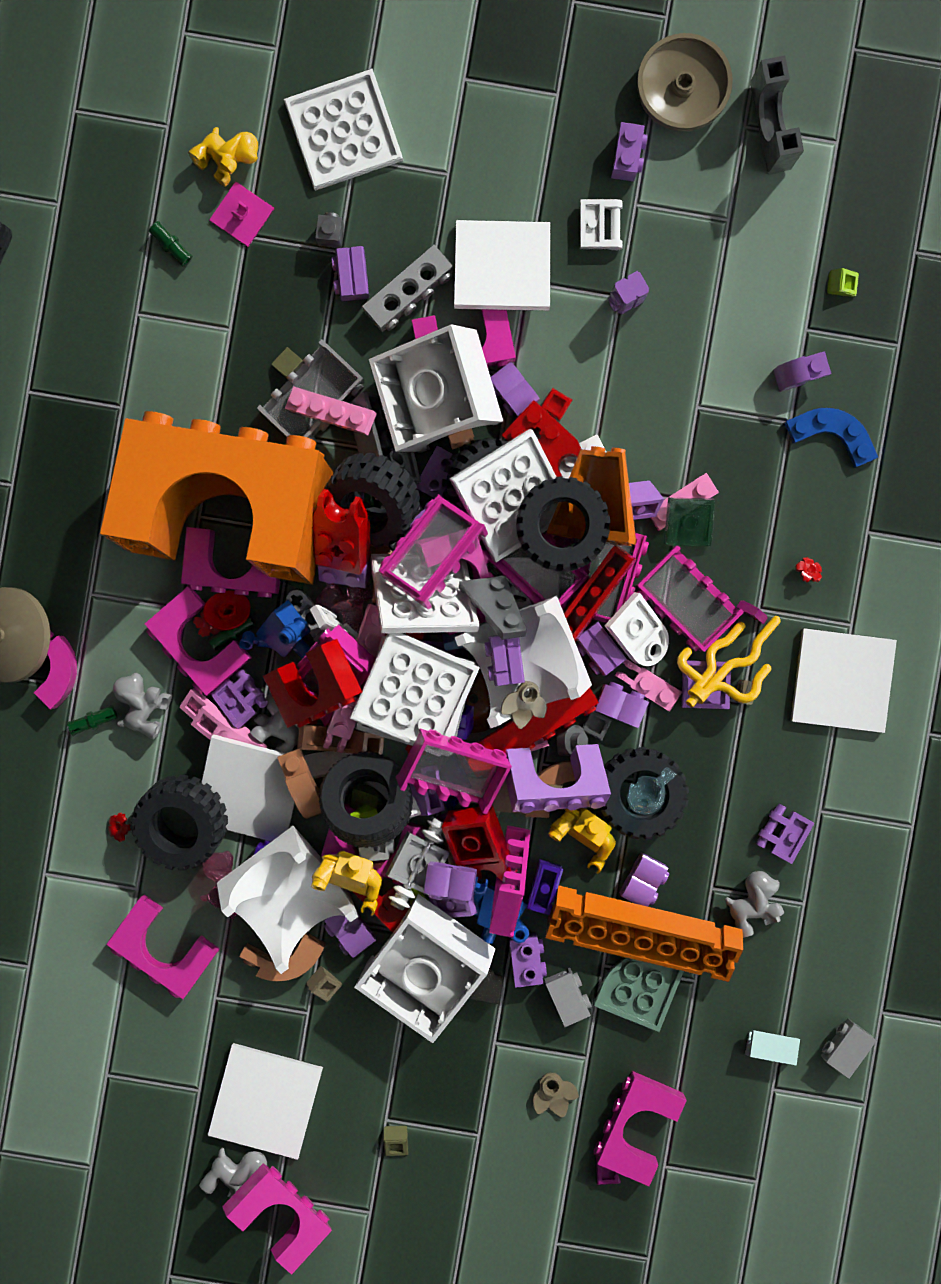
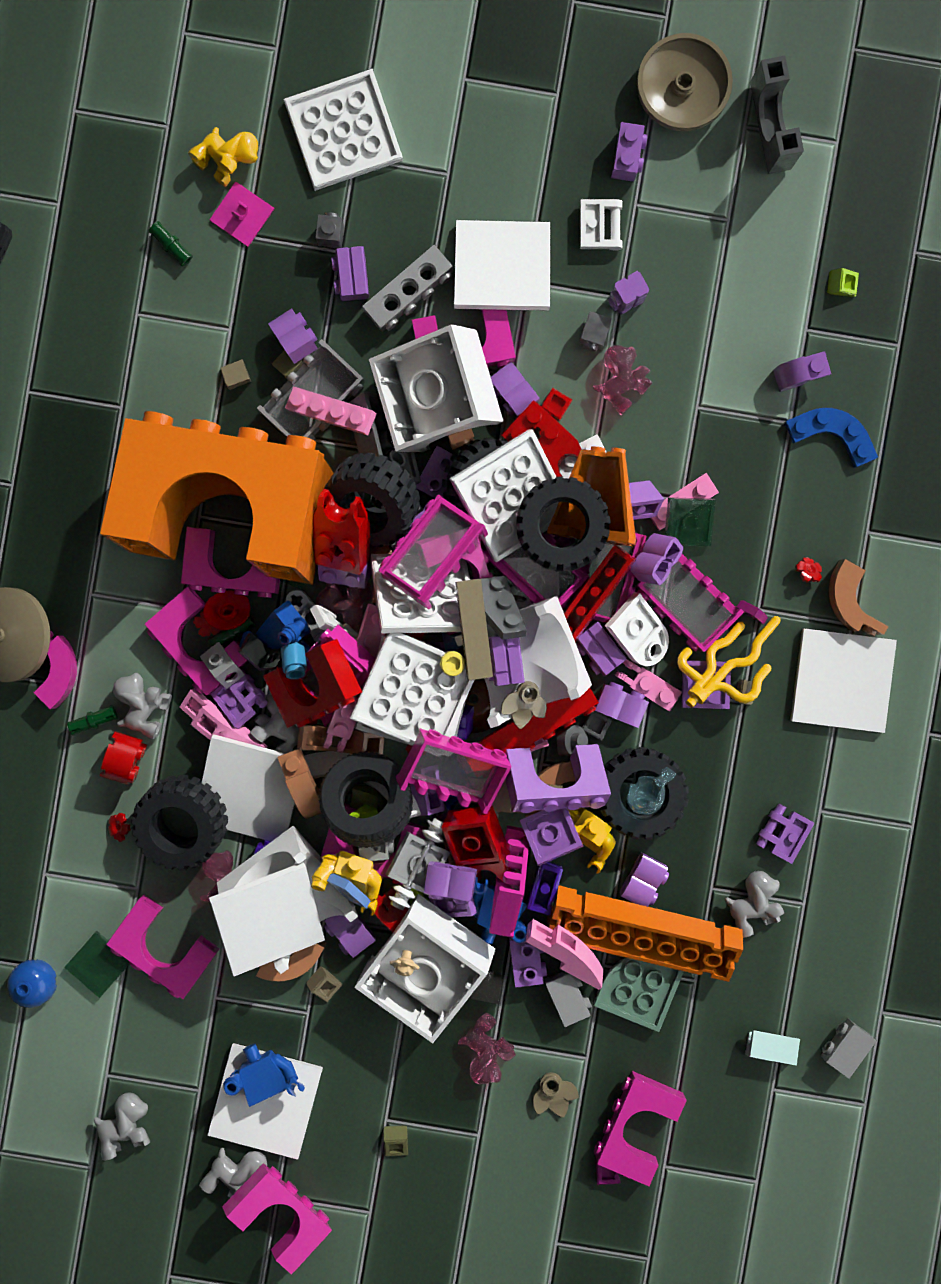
none -> blue cylinder [7,959,57,1008]
none -> clear green tile [64,931,130,998]
none -> light grey animal [94,1092,150,1160]
none -> red brick [100,731,147,785]
none -> light grey bracket [200,642,245,689]
none -> white tile [209,862,325,976]
none -> dark tan slope [221,359,251,390]
none -> blue torso [223,1043,305,1107]
none -> pearl dark grey bracket [238,633,282,671]
none -> medium lavender brick [268,308,318,364]
none -> dark azure brick [281,642,307,680]
none -> medium blue tile [327,874,371,909]
none -> tan plant [390,950,420,976]
none -> light yellow tile [440,651,465,676]
none -> dark tan tile [455,579,493,680]
none -> clear pink animal [458,1013,516,1084]
none -> medium lavender plate [520,808,584,866]
none -> bright pink slope [526,919,603,990]
none -> flat silver brick [579,311,612,351]
none -> clear pink animal [593,345,653,416]
none -> medium lavender brick [631,533,683,585]
none -> nougat arch [829,559,889,636]

